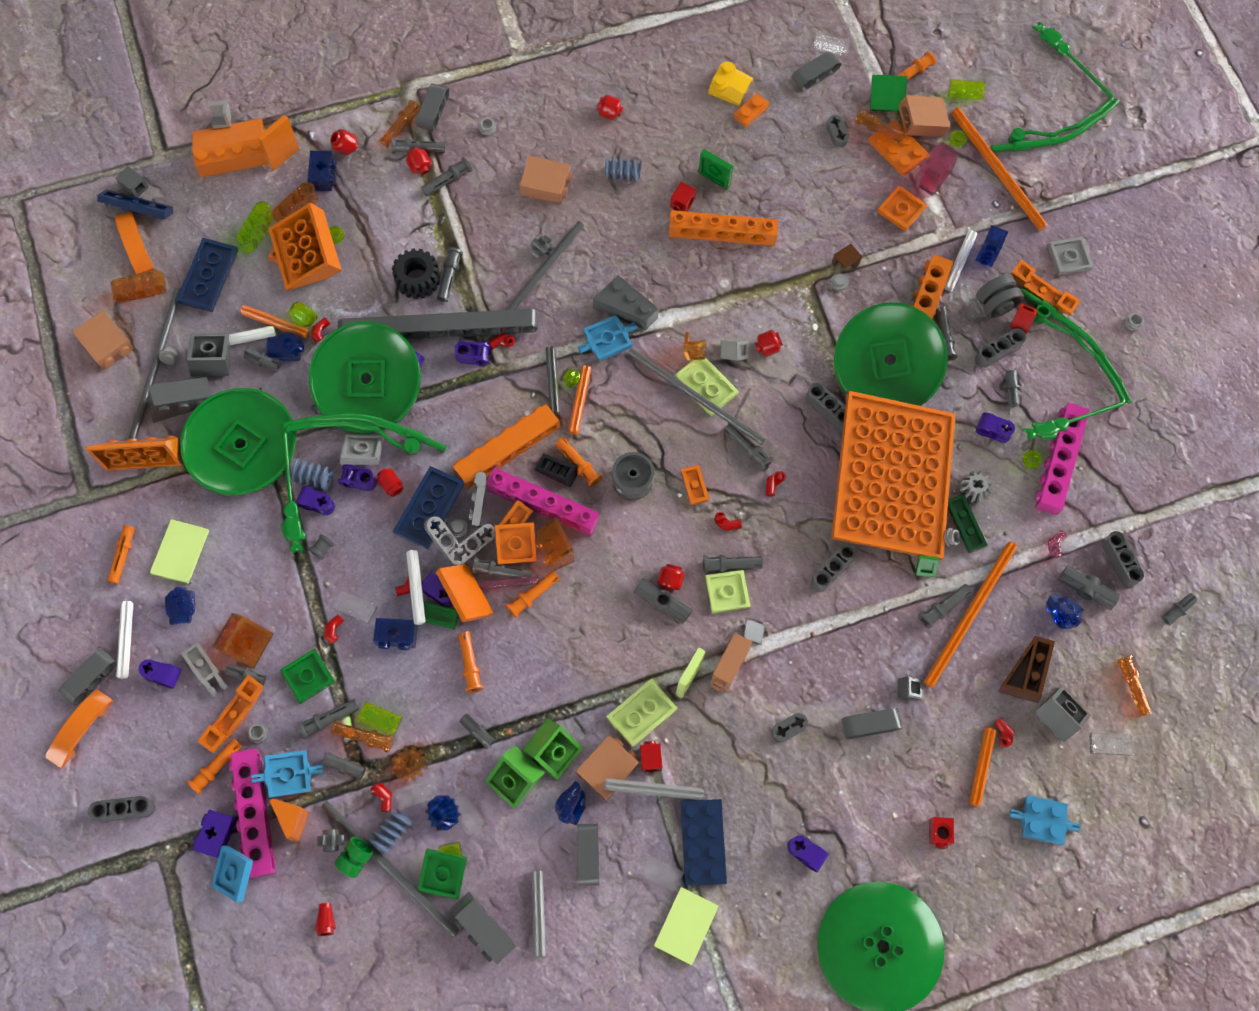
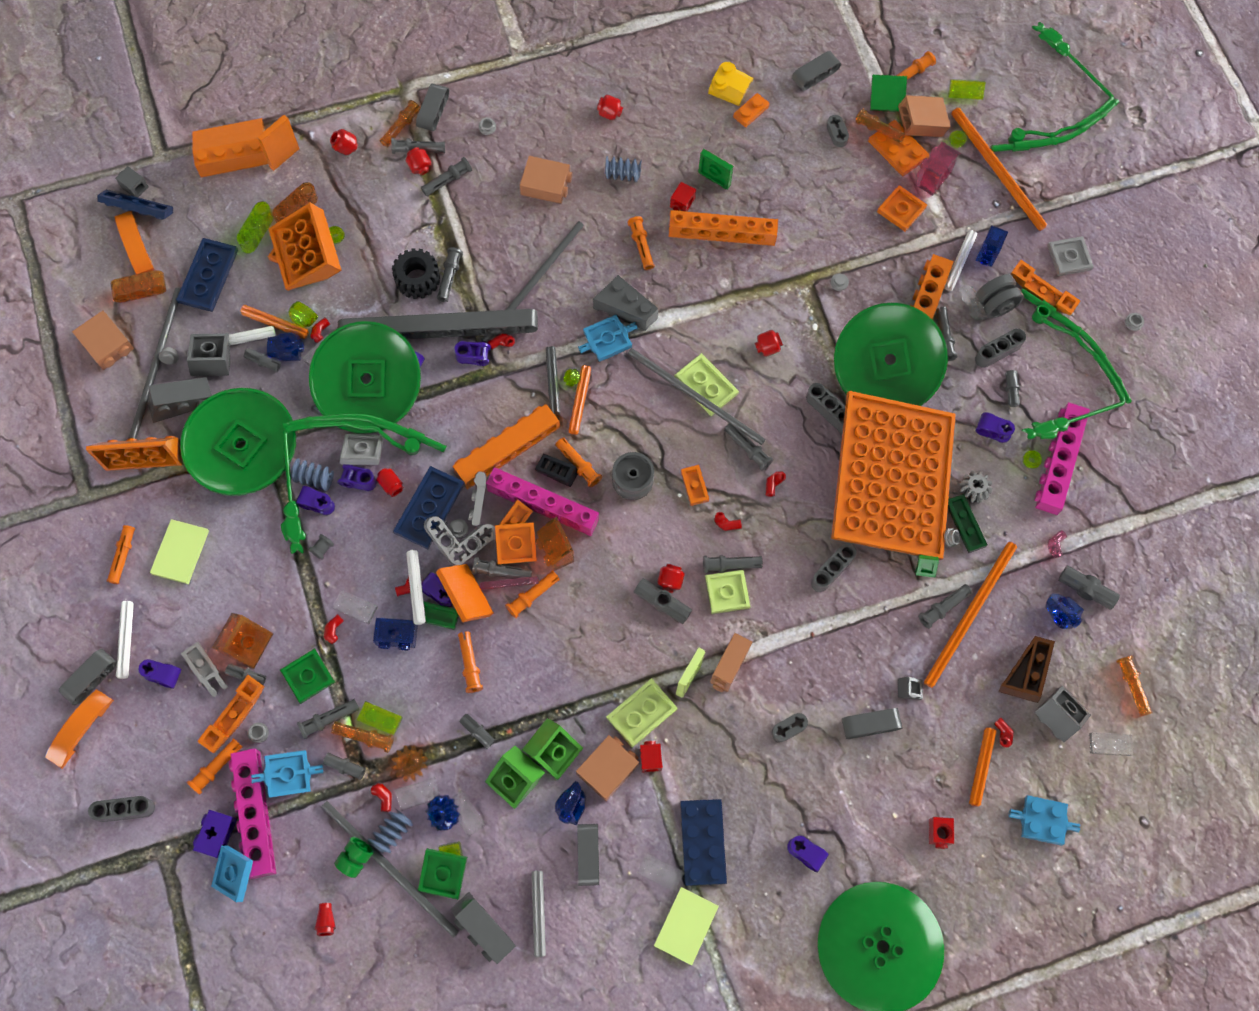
clear blue hand [165,587,196,625] -> none
light grey panel [209,100,232,129] -> none
orange slope [270,799,310,843] -> none
clear blue brick [307,151,337,191] -> none
dark grey gear [317,829,344,852] -> none
dark grey gear [530,235,553,258] -> none
light grey axle [604,779,704,800] -> none
clear orange panel [683,332,707,361] -> none
light grey panel [721,338,749,361] -> none
slope [743,619,765,645] -> none
clear plate [813,31,850,56] -> none
reddish brown panel [832,244,862,269] -> none
red brick [1010,303,1038,334] -> none
dark grey beam [1102,531,1144,588] -> none
dark grey axle [1161,593,1197,626] -> none
none -> orange pin [627,216,655,270]

